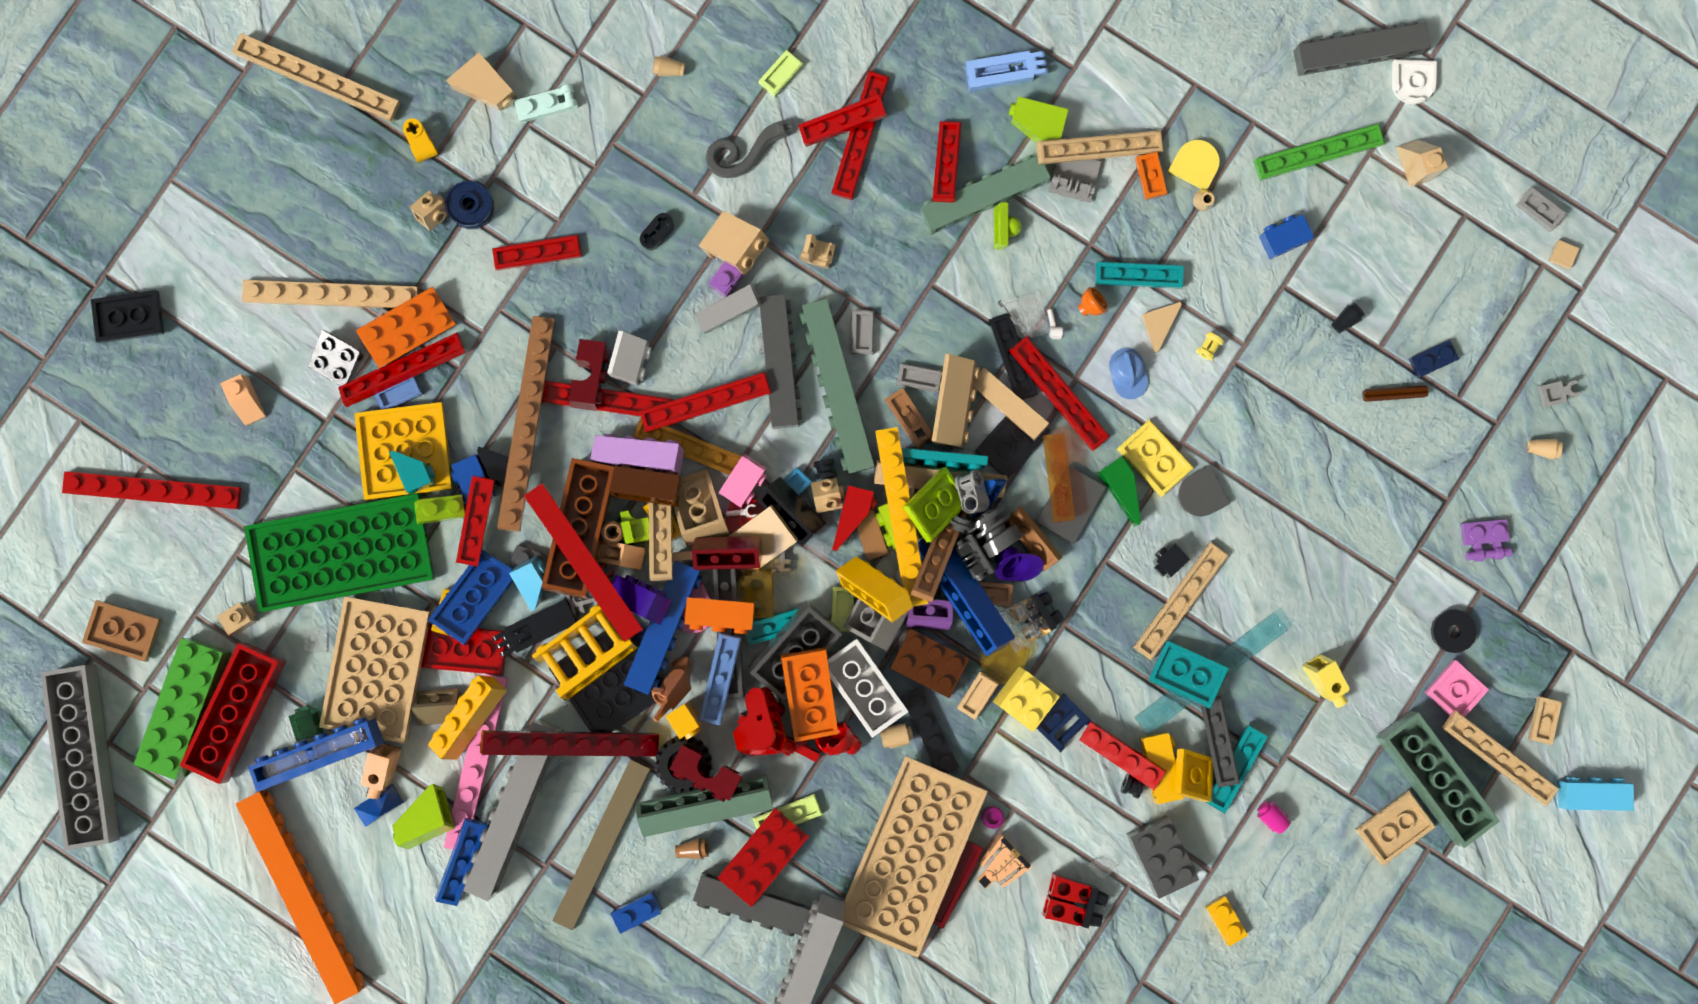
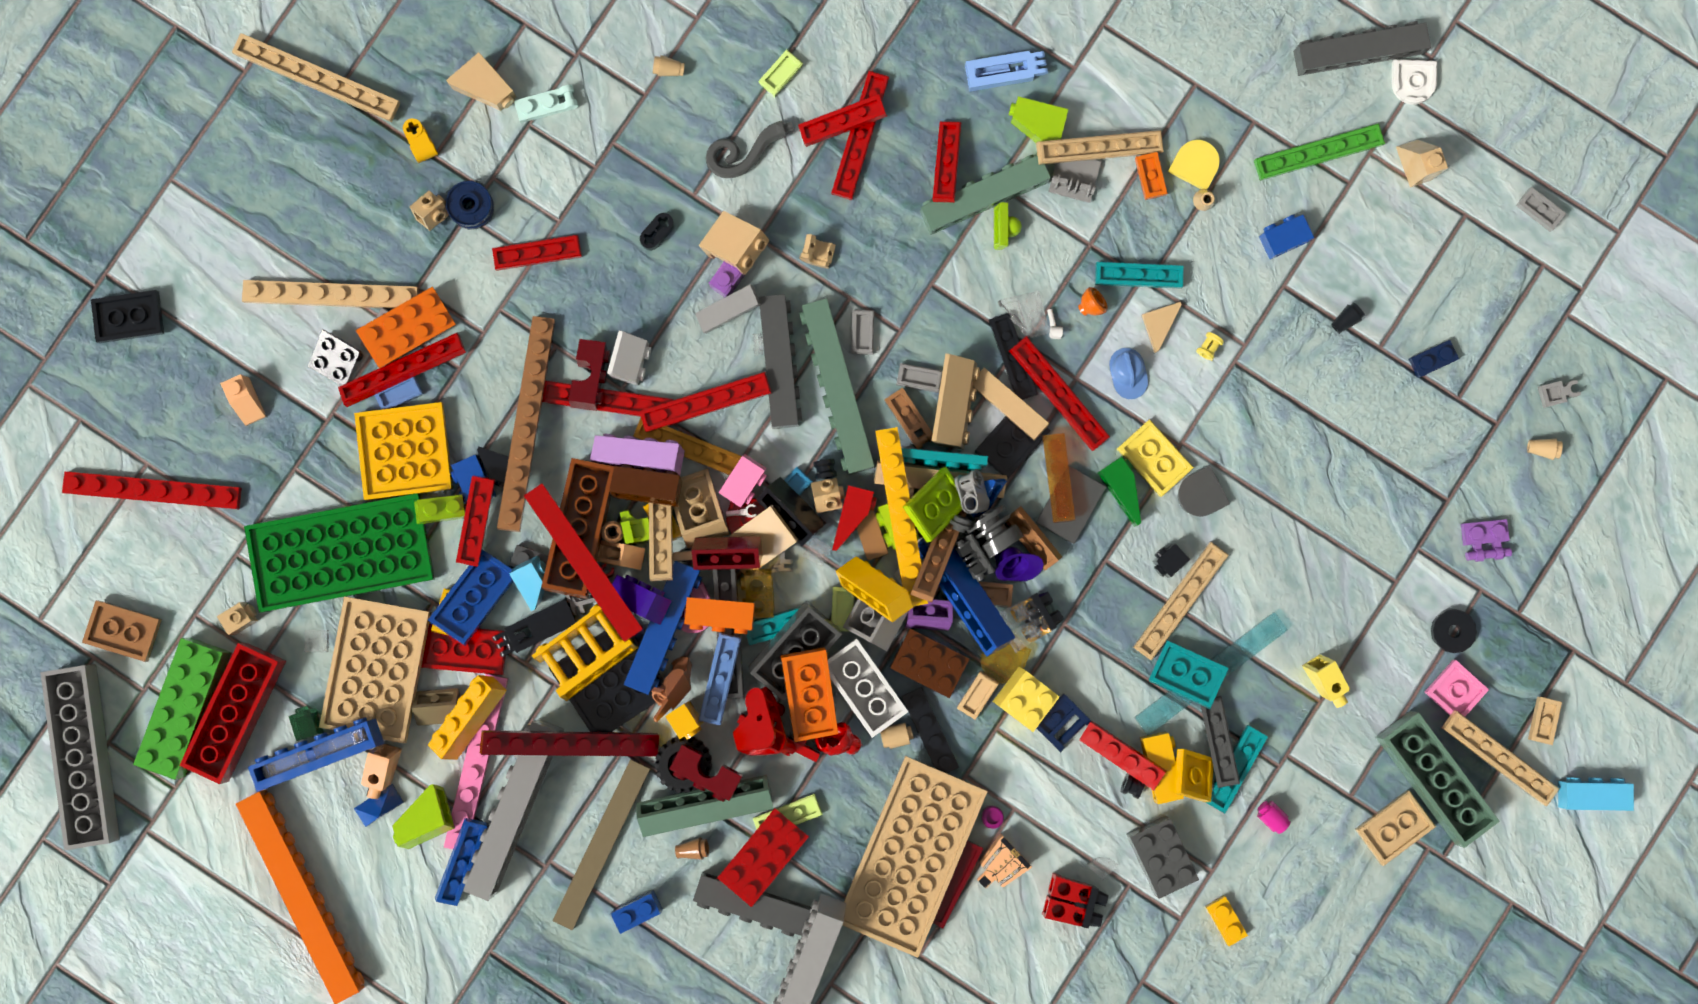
teal slope [389,451,436,494] -> none
reddish brown axle [1362,385,1428,402] -> none
tan tile [1549,240,1579,269] -> none

